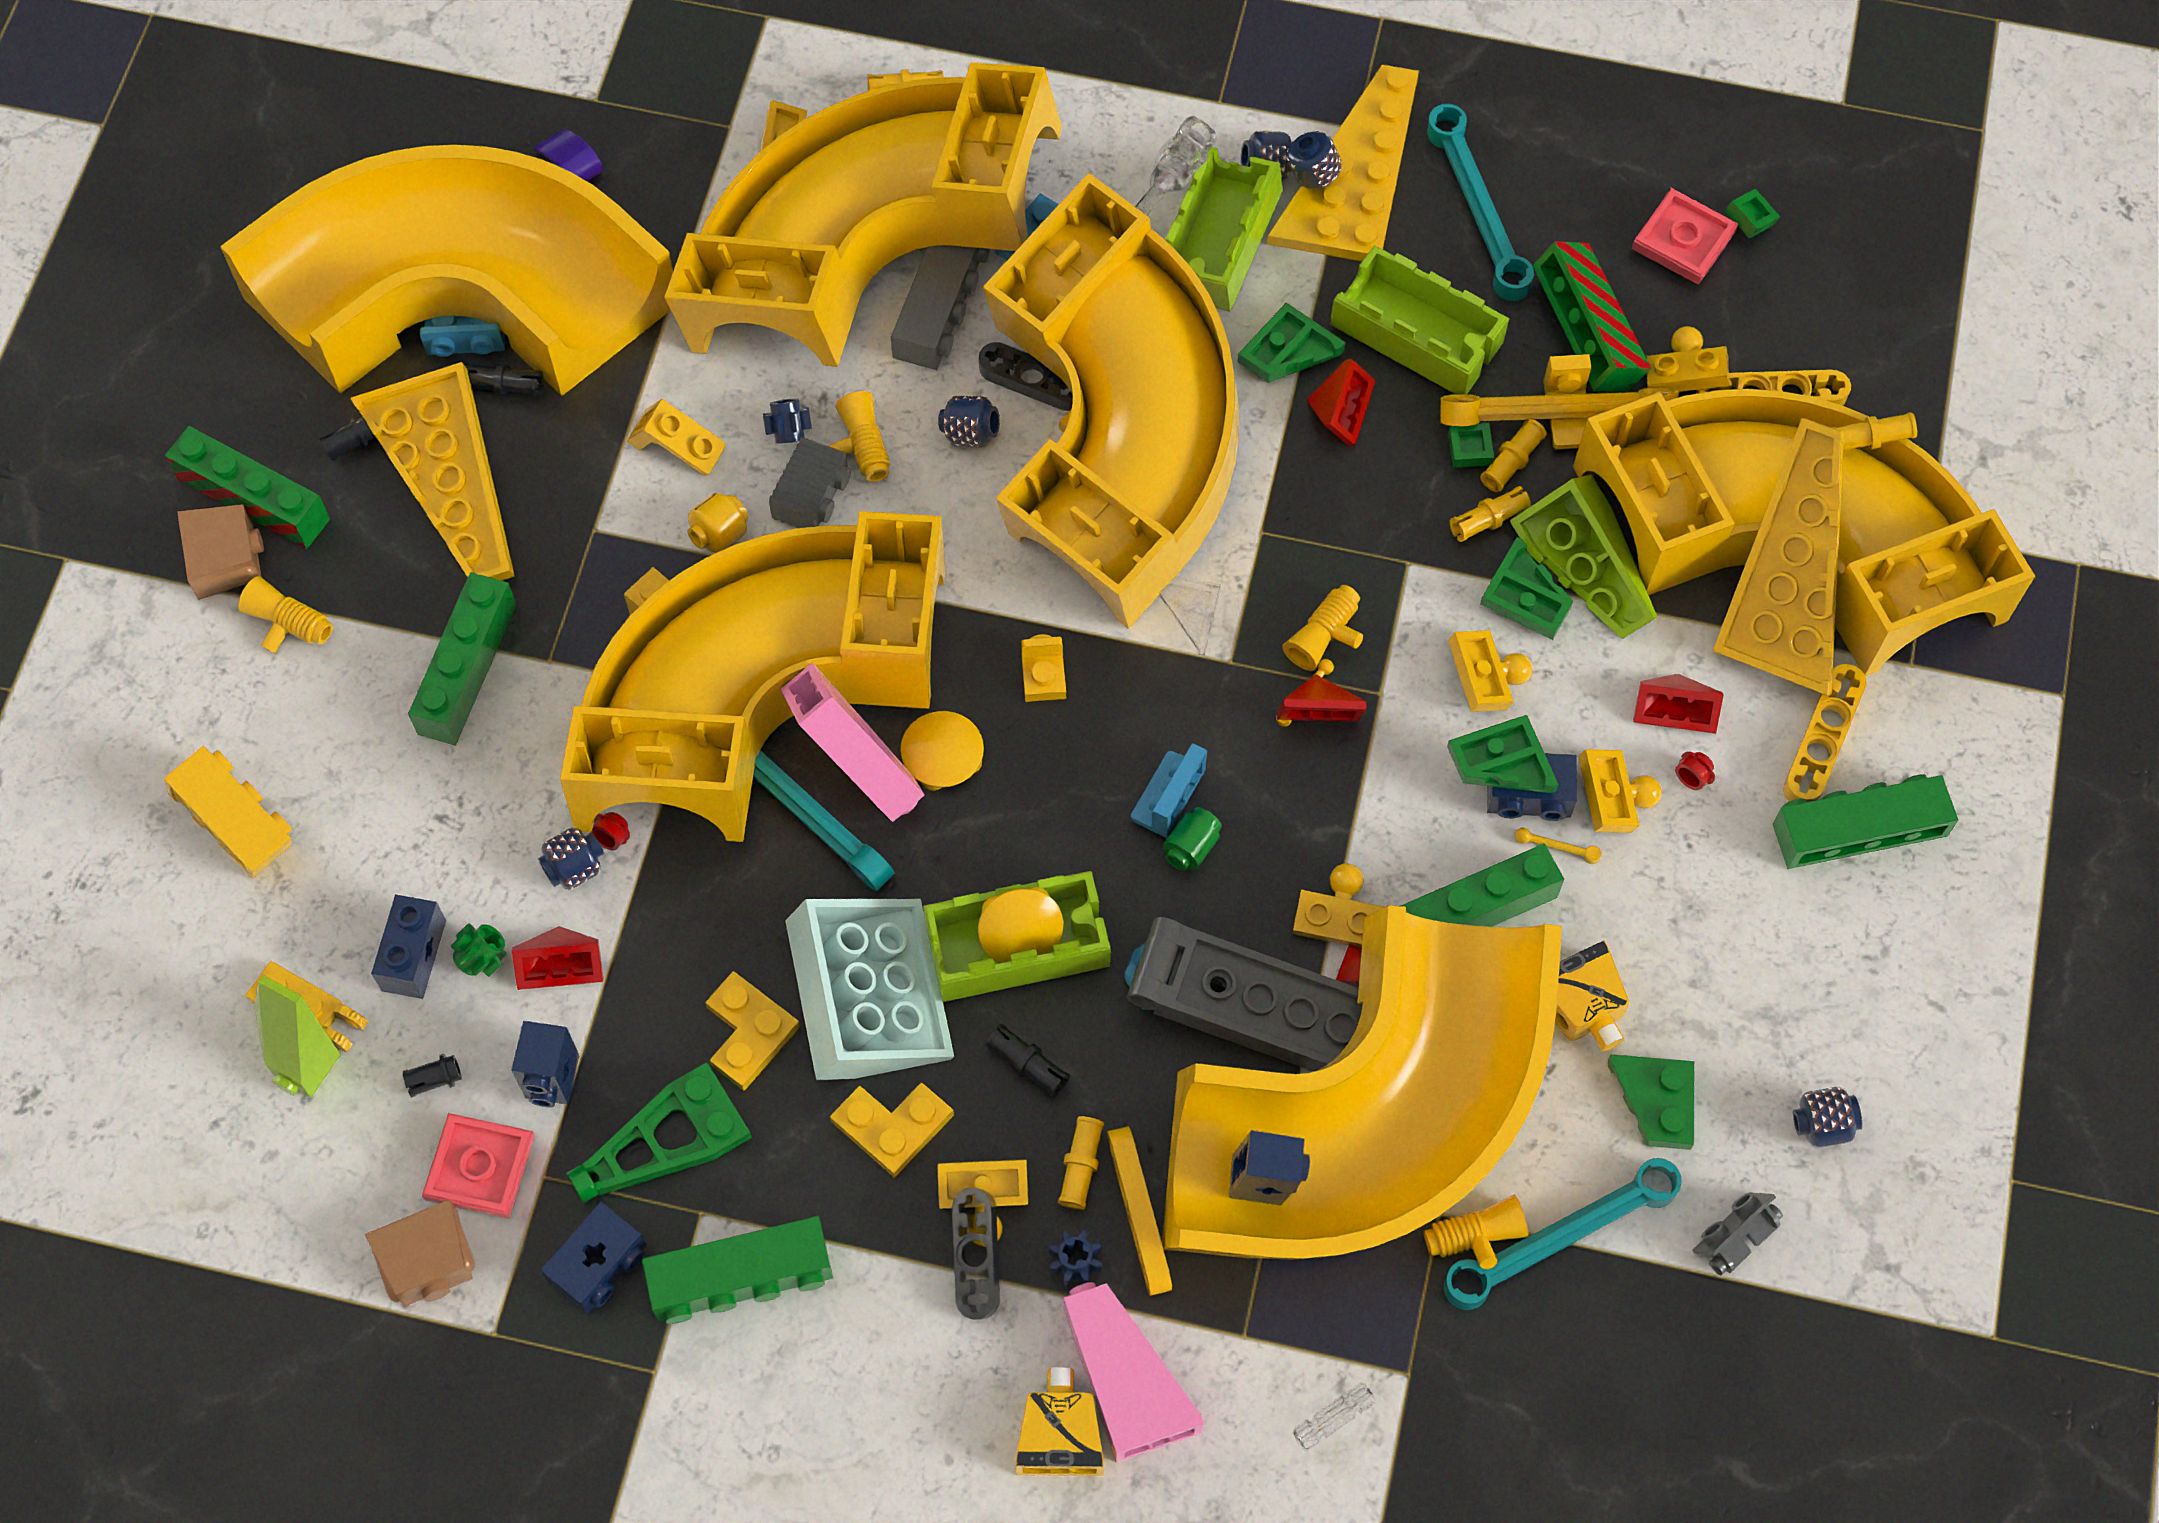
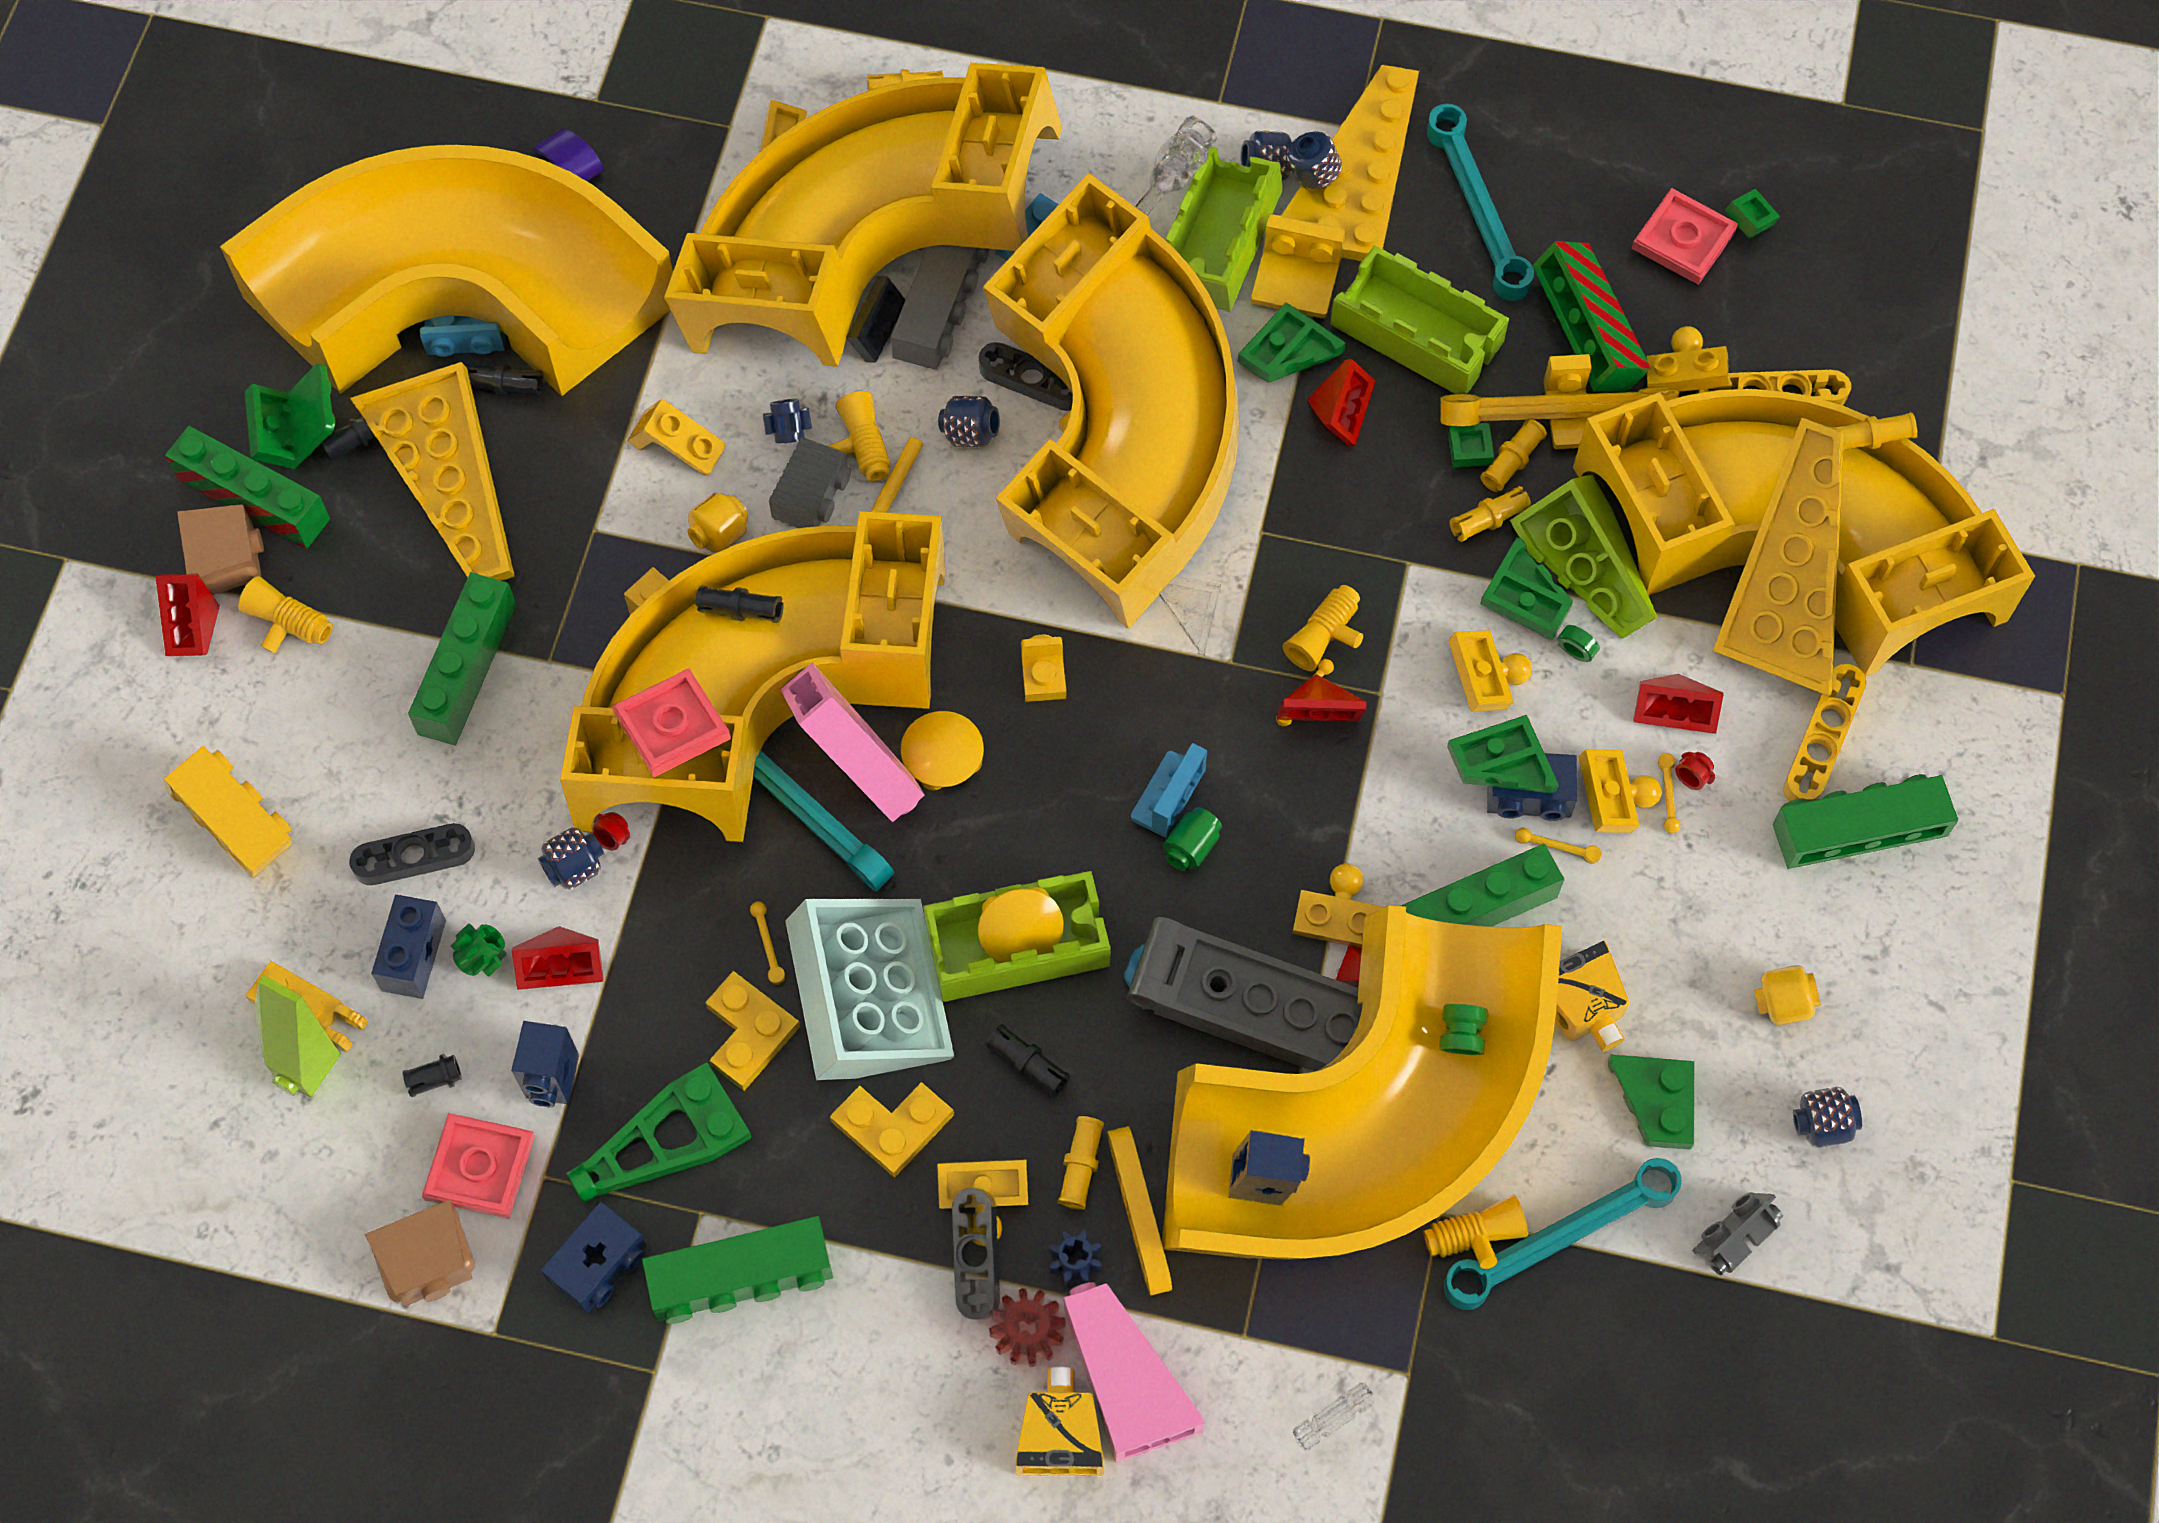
none -> red slope [155,573,220,656]
none -> green bracket [244,363,335,469]
none -> black beam [349,823,475,886]
none -> coral plate [612,668,731,778]
none -> black pin [696,585,784,623]
none -> yellow hinge [750,901,786,985]
none -> black plate [846,276,906,363]
none -> yellow bar [870,437,923,513]
none -> clear red gear [989,1288,1066,1367]
none -> yellow bracket [1251,214,1345,319]
none -> green wheel [1439,1004,1488,1055]
none -> green tile [1557,625,1600,662]
none -> yellow hinge [1658,753,1681,834]
none -> yellow head [1754,965,1821,1026]

